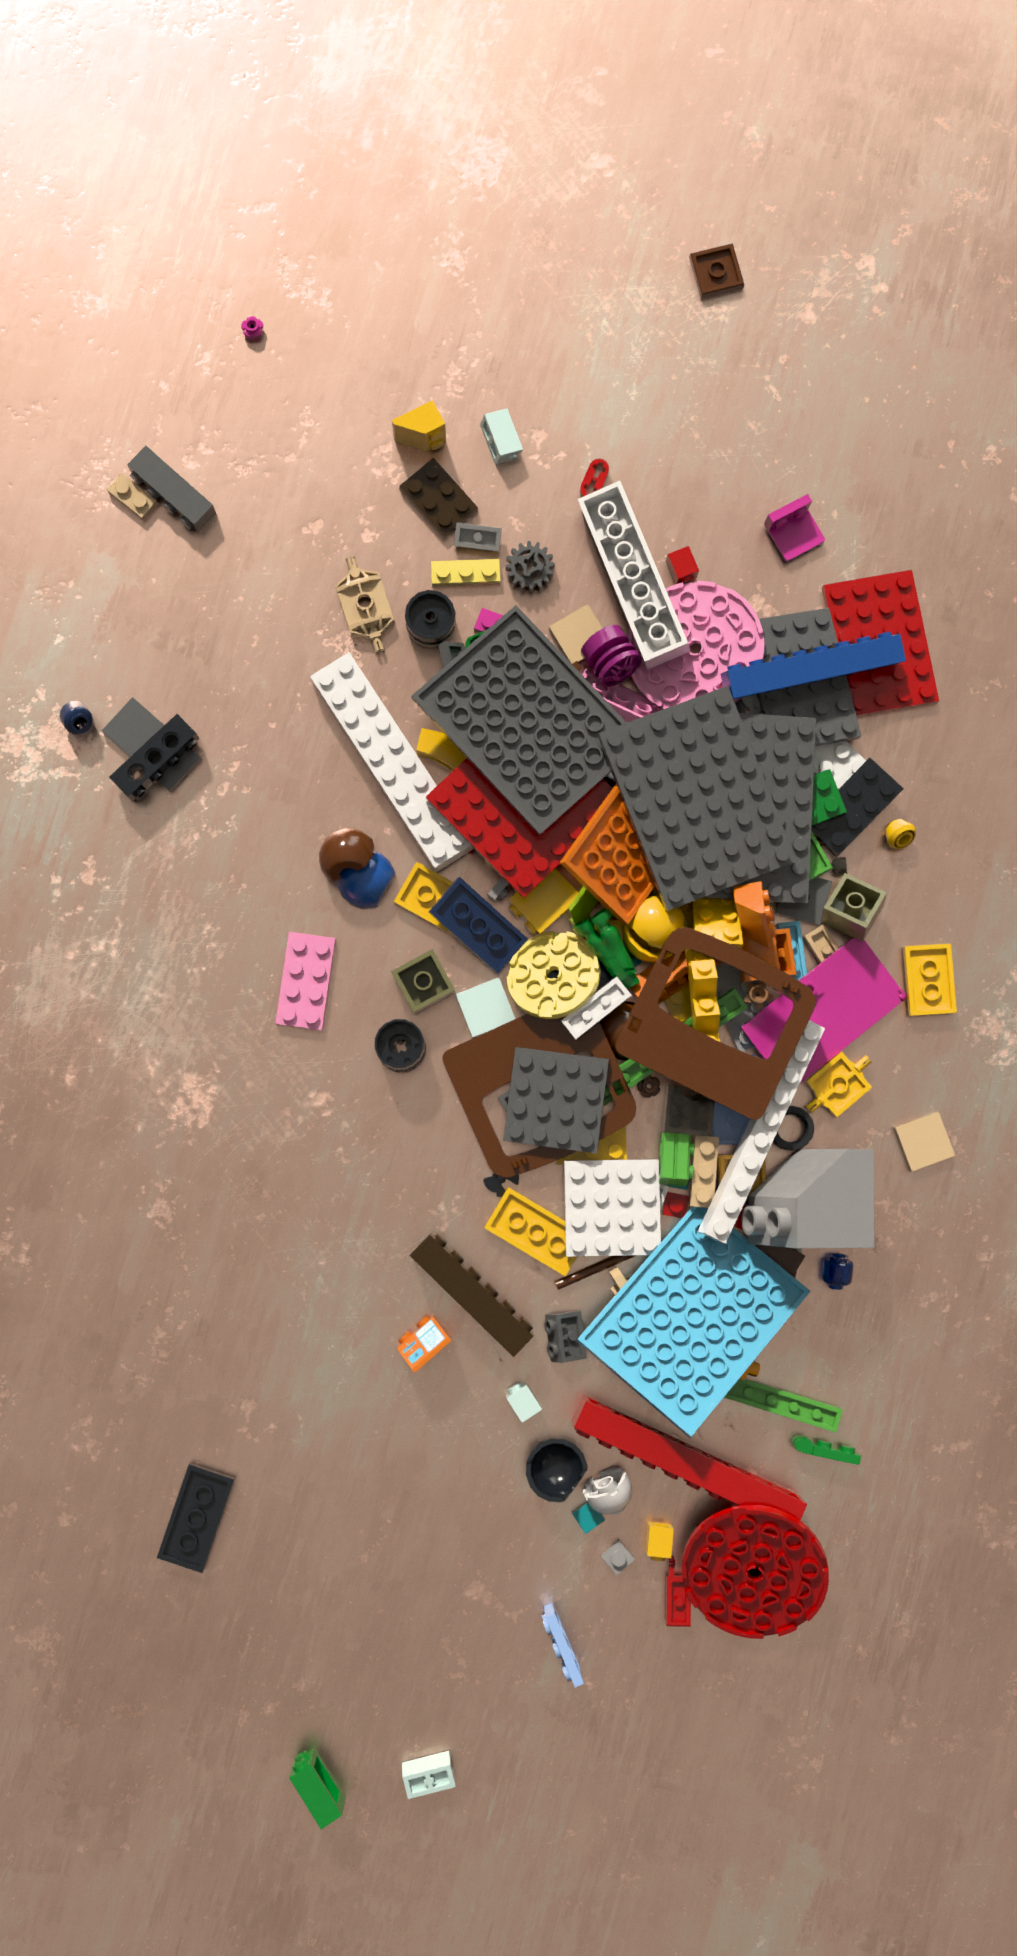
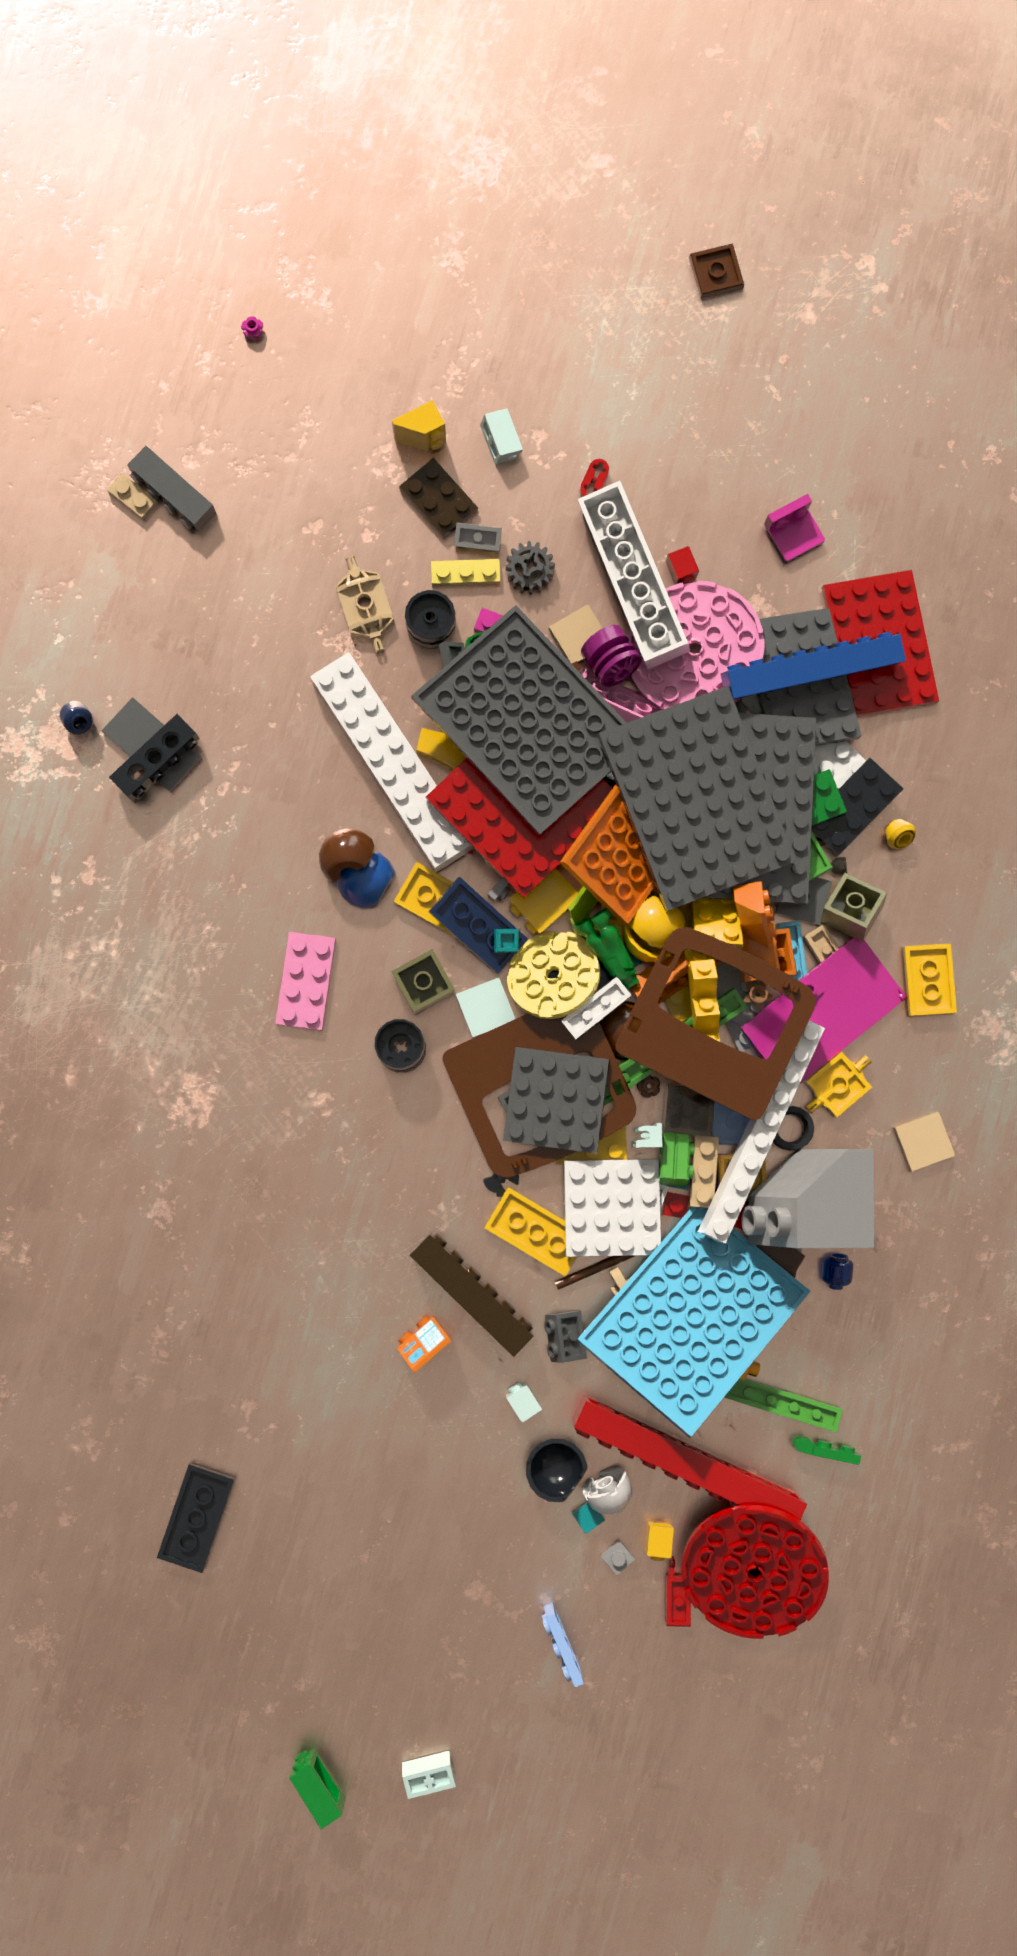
none -> teal tile [494,929,519,953]
none -> light aqua hinge [632,1123,662,1148]

